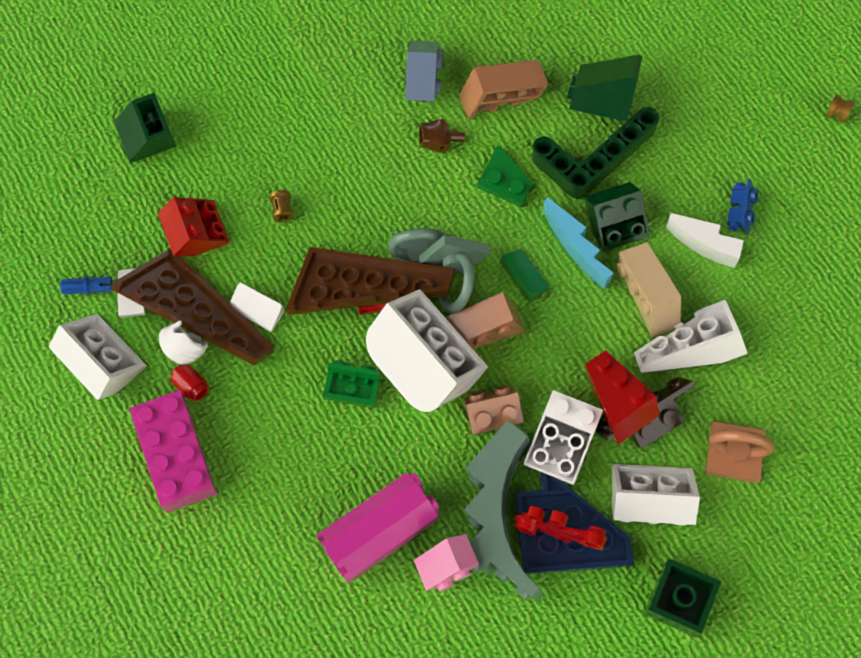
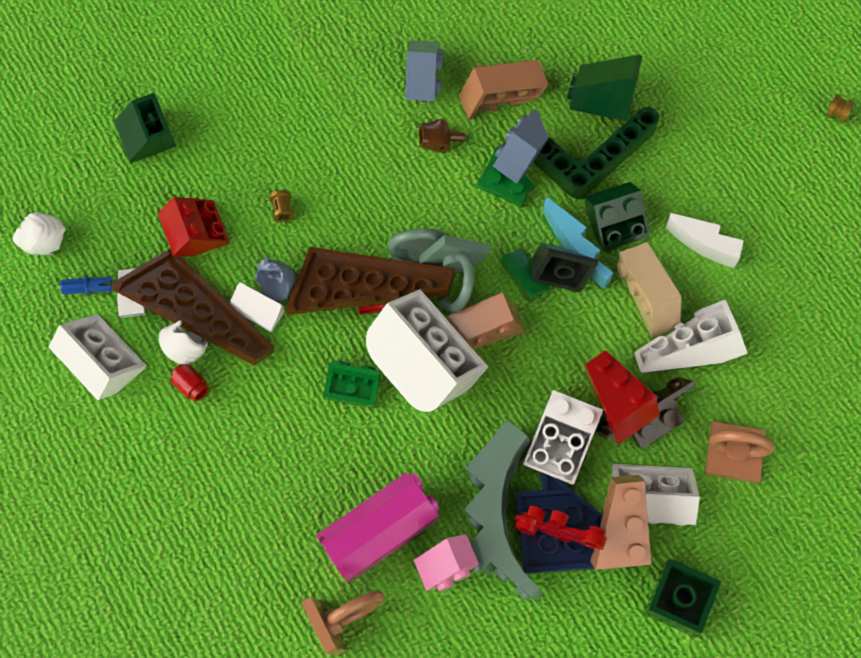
dark pink brick [129,390,218,513] -> none
nougat bracket [463,385,524,434] -> none
blue hinge [727,179,758,235] -> none
none -> white hair [13,212,65,255]
none -> sand blue hair [255,257,295,301]
none -> nougat tile [301,591,385,656]
none -> sand blue slope [493,109,548,184]
none -> pearl dark grey slope [532,242,598,292]
none -> nougat wedge [590,475,651,570]

